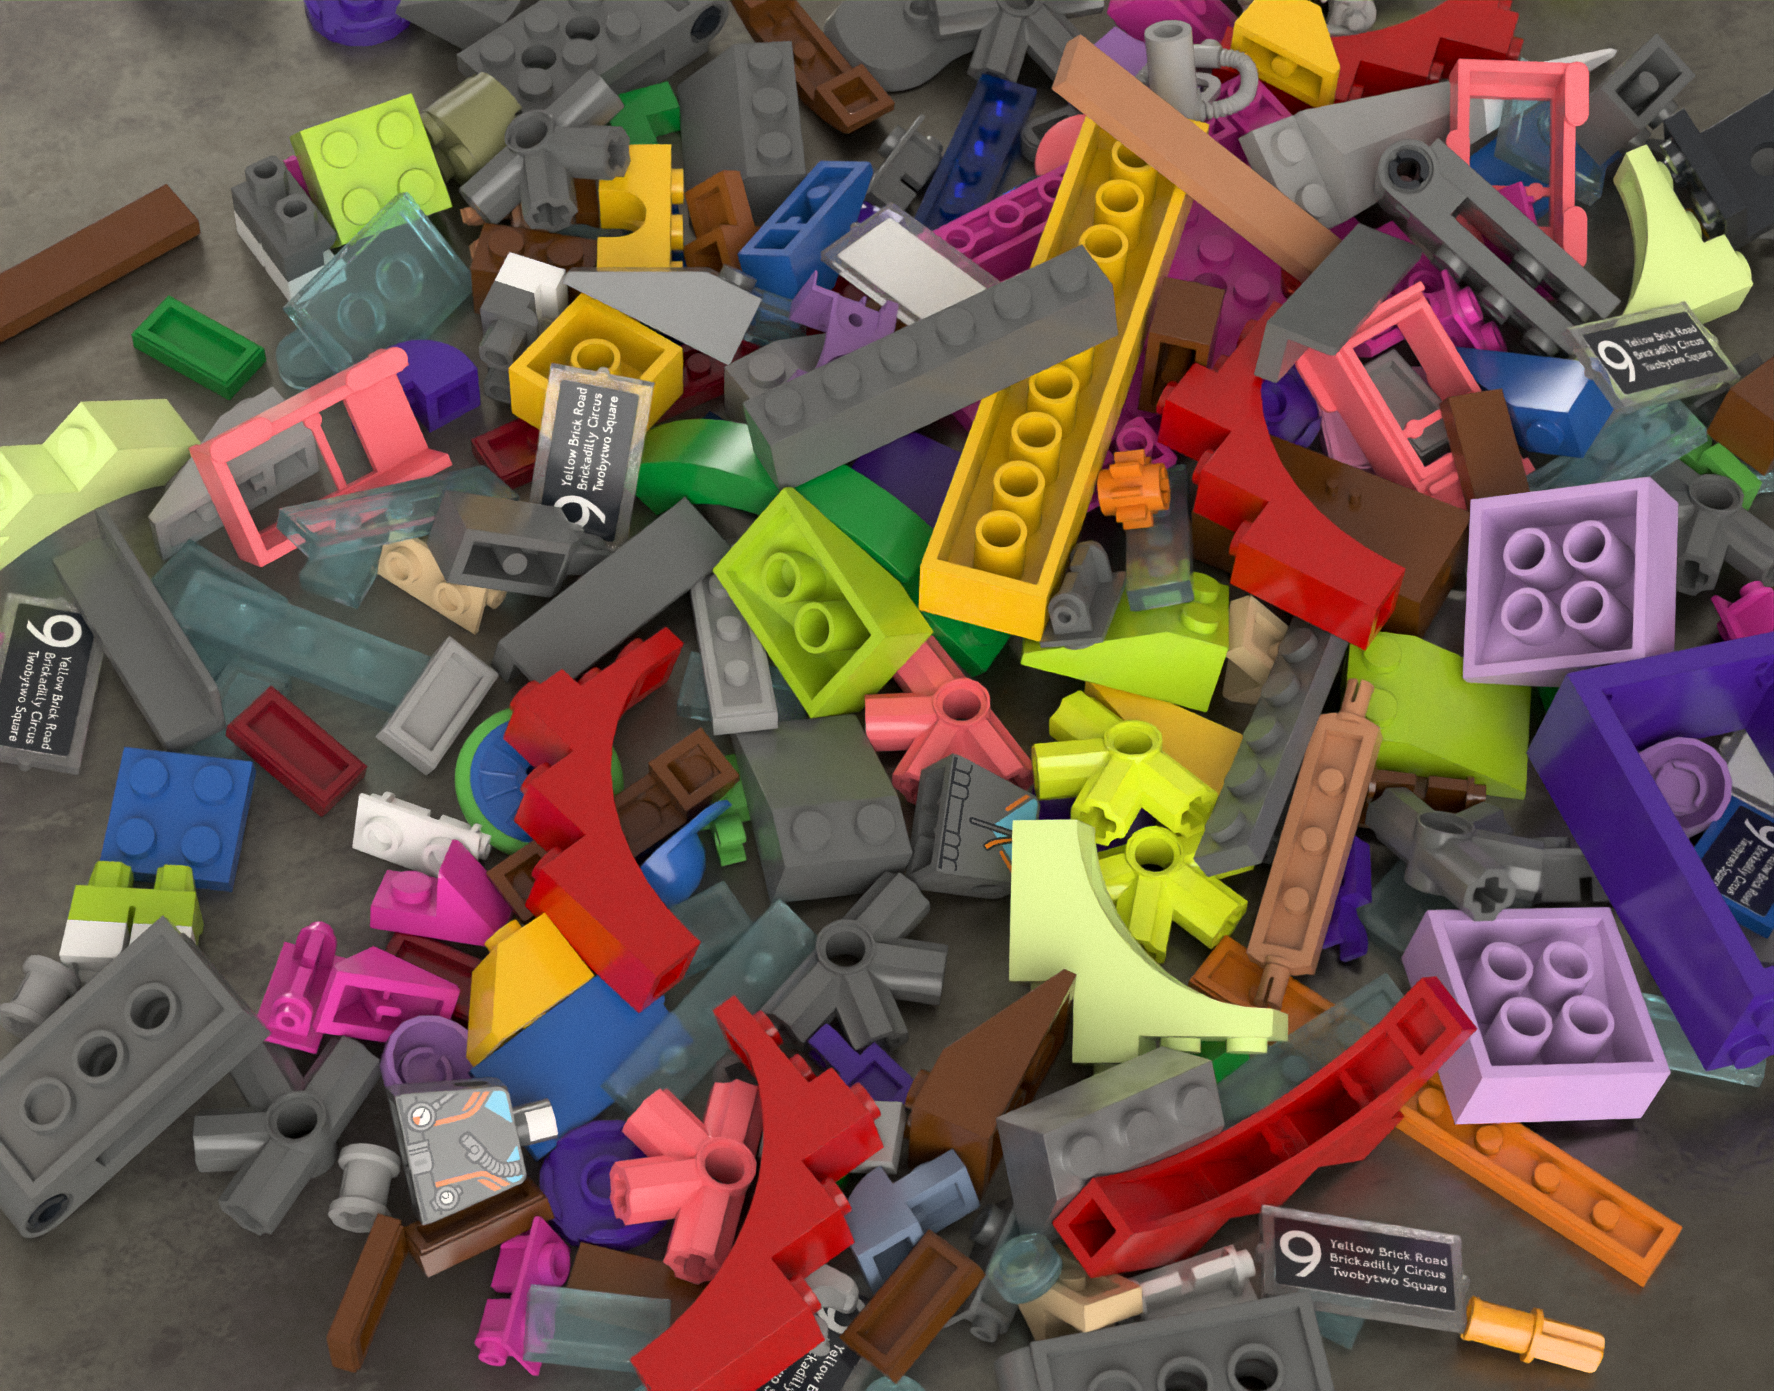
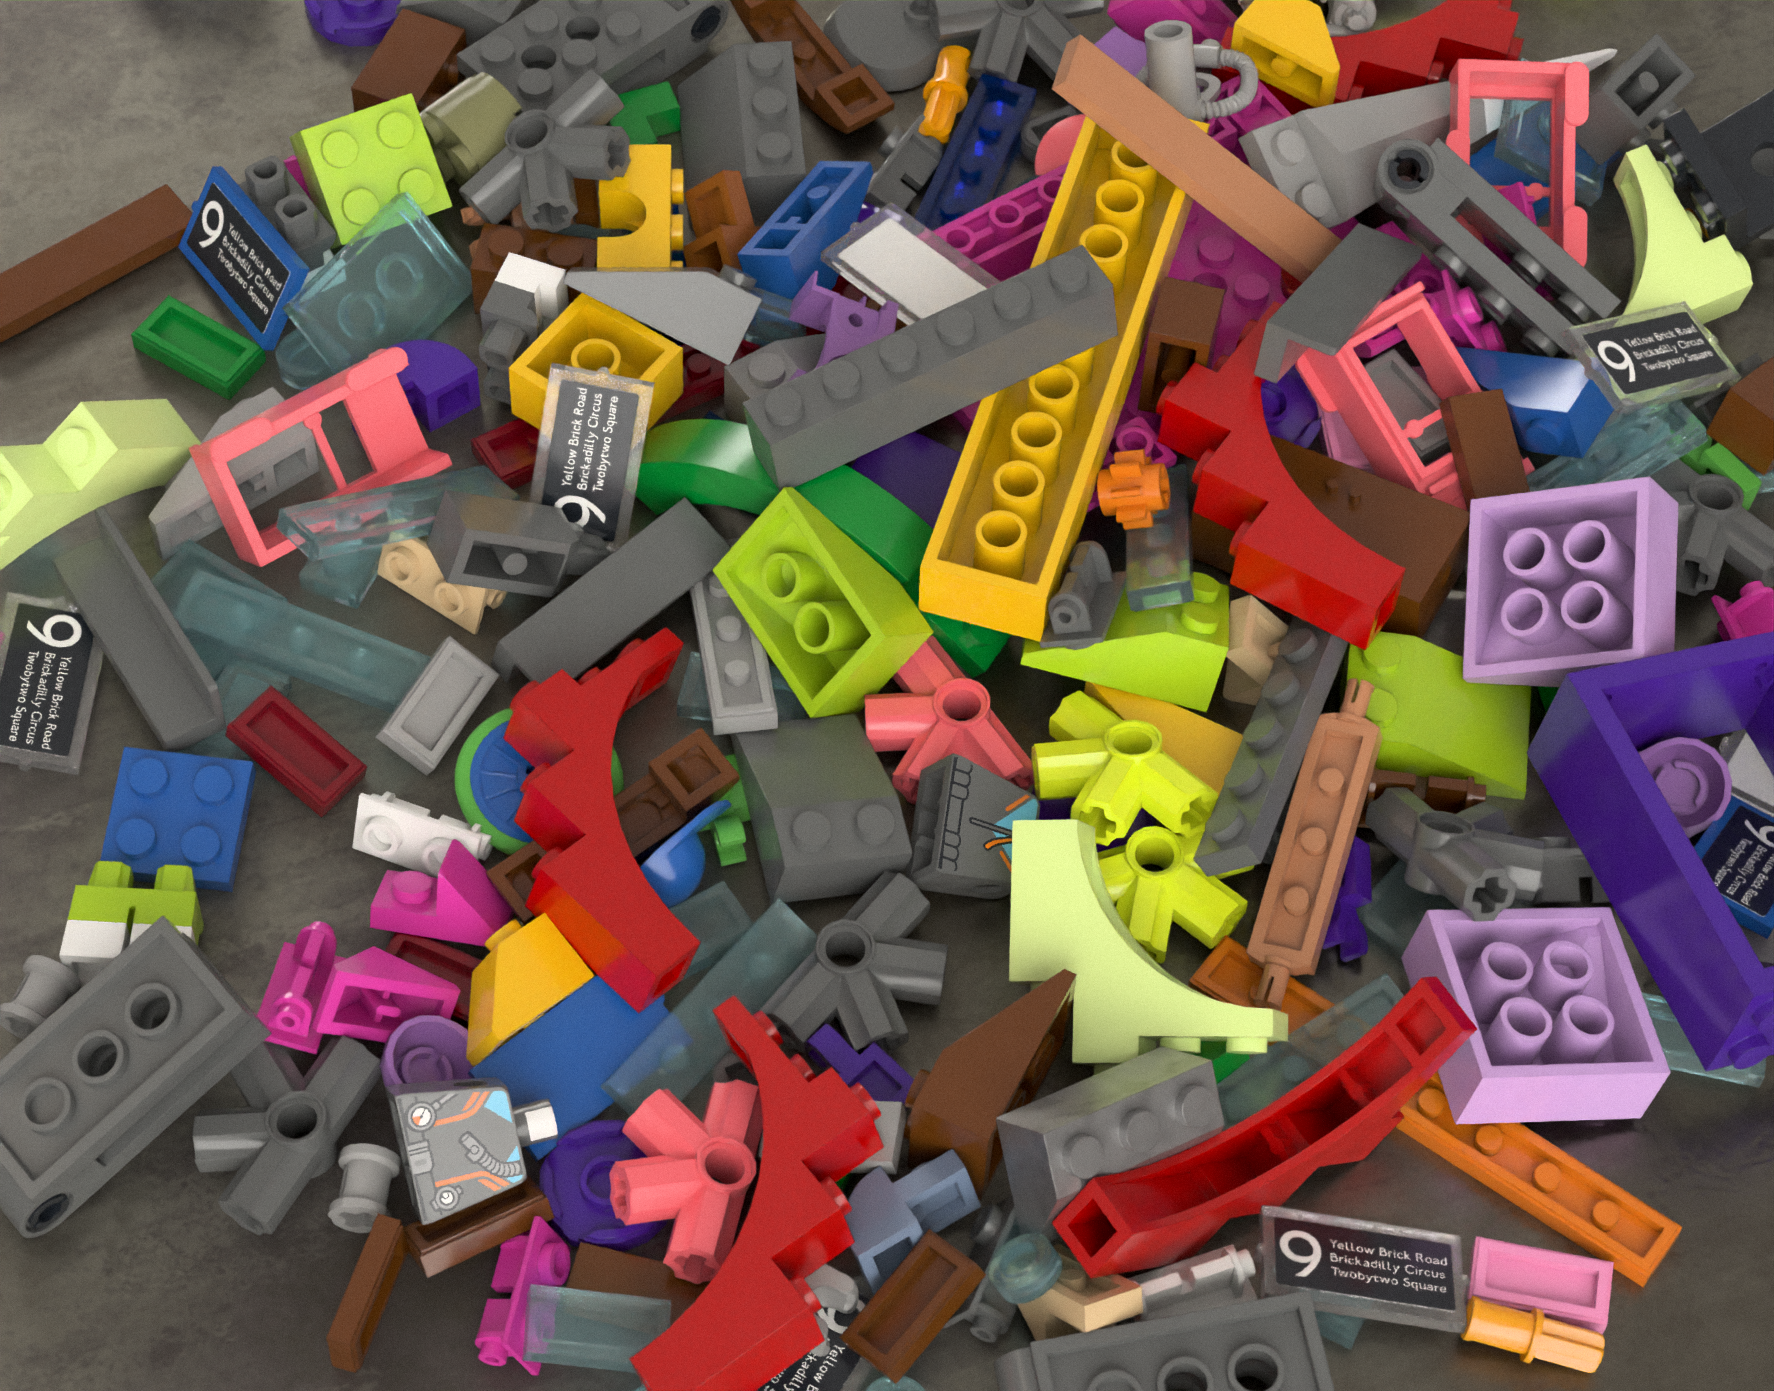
none -> piece [178,166,310,351]
none -> reddish brown brick [351,8,467,113]
none -> light orange axle [918,45,972,145]
none -> bright pink tile [1465,1236,1614,1335]

